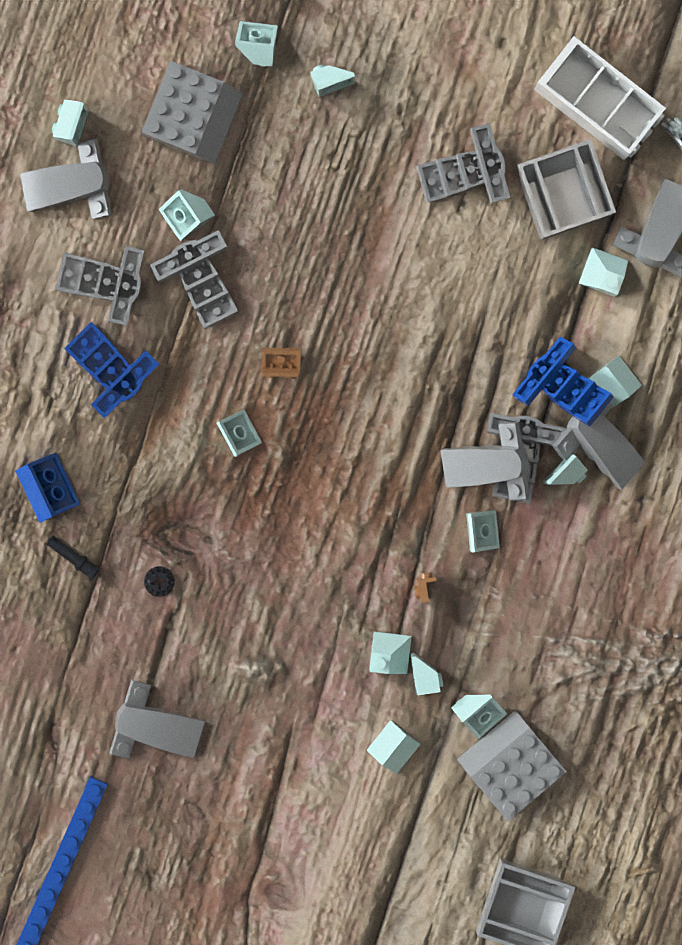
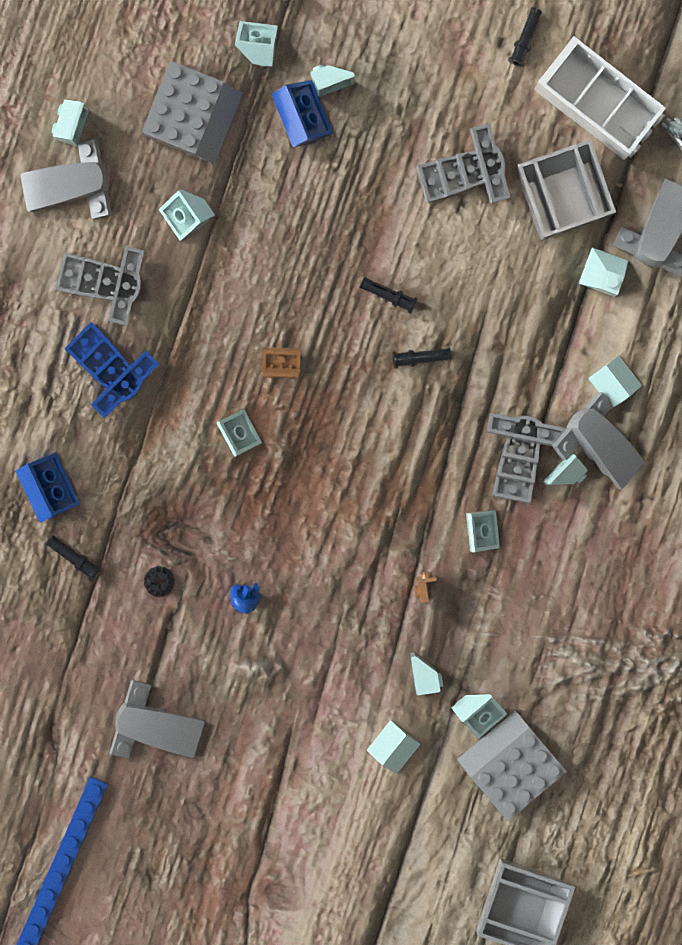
light grey slope [150,230,239,330] -> none
light aqua slope [369,631,412,674] -> none
light grey slope [441,422,530,499] -> none
blue slope [512,337,614,427] -> none
none -> blue piece [230,583,262,614]
none -> blue slope [271,80,333,148]
none -> black pin [360,277,418,314]
none -> black pin [392,348,452,369]
none -> black pin [508,7,542,67]

